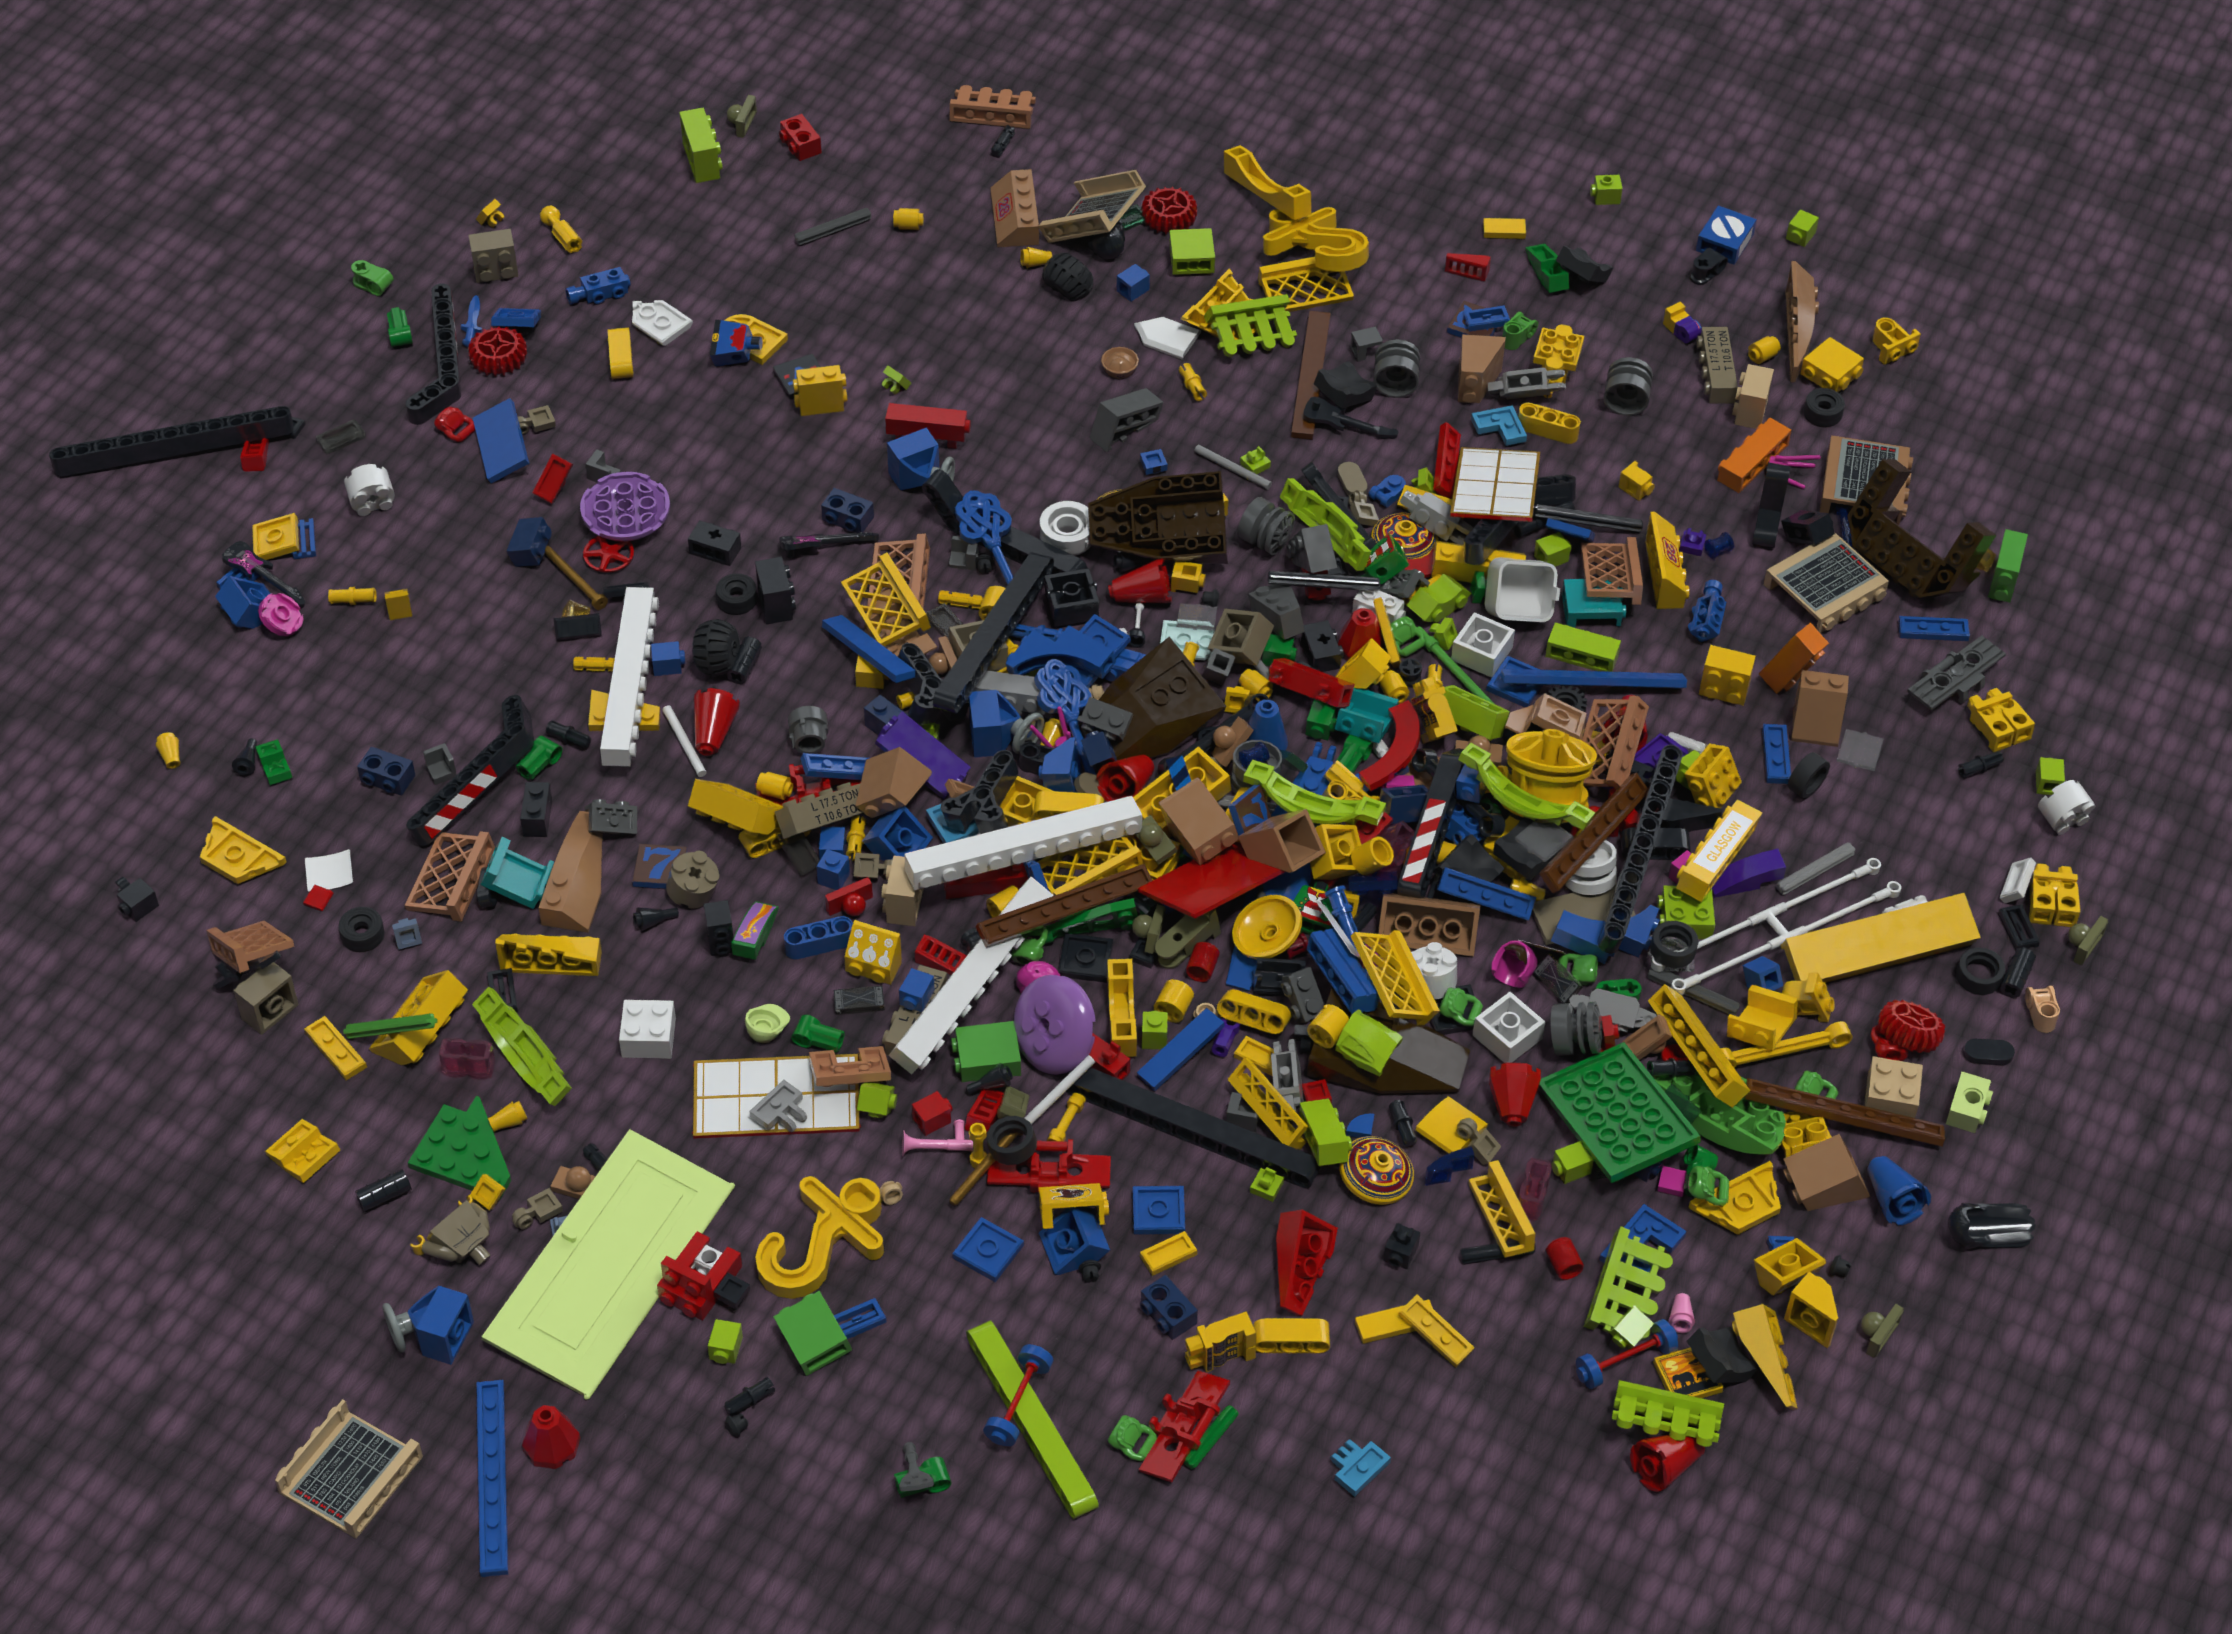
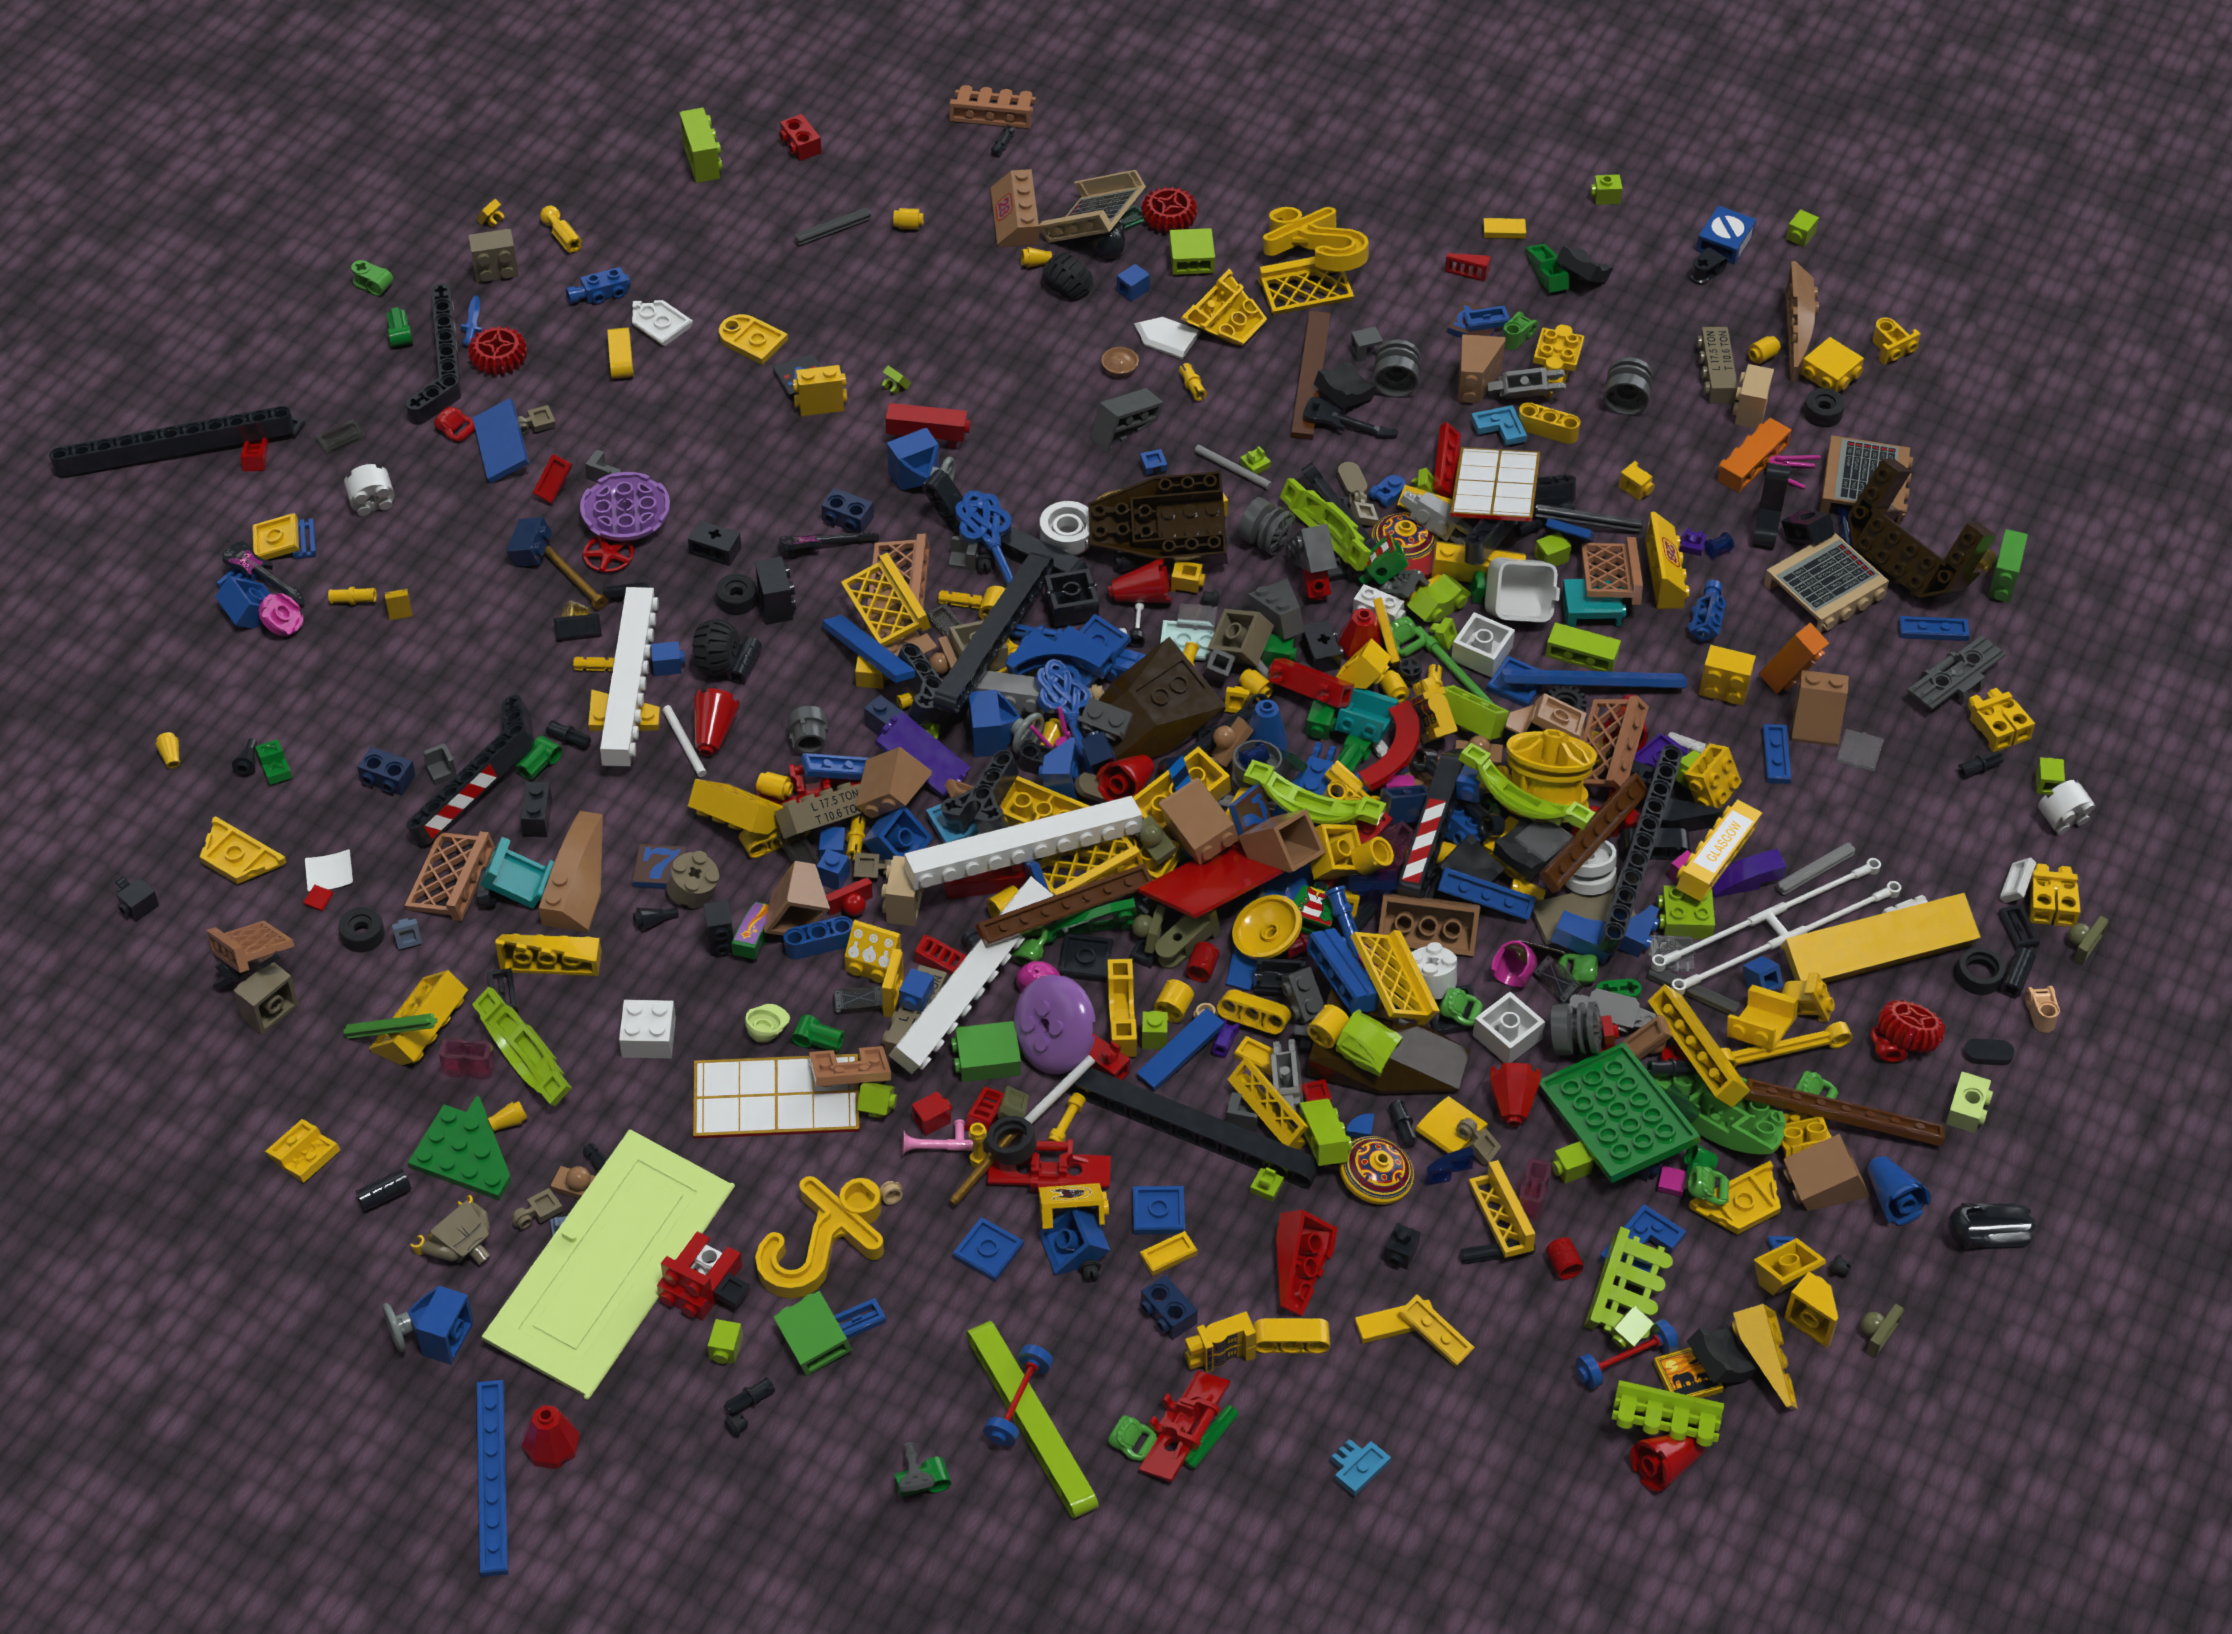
panel [275,1399,423,1539] -> none
yellow tile [304,1016,367,1080] -> none
yellow tile [470,1174,506,1210] -> none
blue tile [491,308,541,327] -> none
dark grey bracket [585,799,637,836] -> none
blue torso [710,320,763,366] -> none
olive tile [727,95,757,138] -> none
light grey hinge [749,1079,807,1132] -> none
black cone [967,1063,1013,1094] -> none
yellow beam [1033,791,1104,820] -> none
lime fence [1204,294,1297,357] -> none
yellow arch [1223,145,1311,220] -> none
black axle [1267,571,1380,591] -> none
white sticker [1315,899,1362,960] -> none
black tyre [1650,921,1699,968] -> none
leg [1663,301,1702,343] -> none
bright pink cone [1669,1293,1695,1333] -> none
black tyre [1788,752,1830,799] -> none
tan brick [1864,1056,1923,1118] -> none
none -> medium nougat slope [764,861,830,936]
none -> yellow tile [882,948,904,1018]

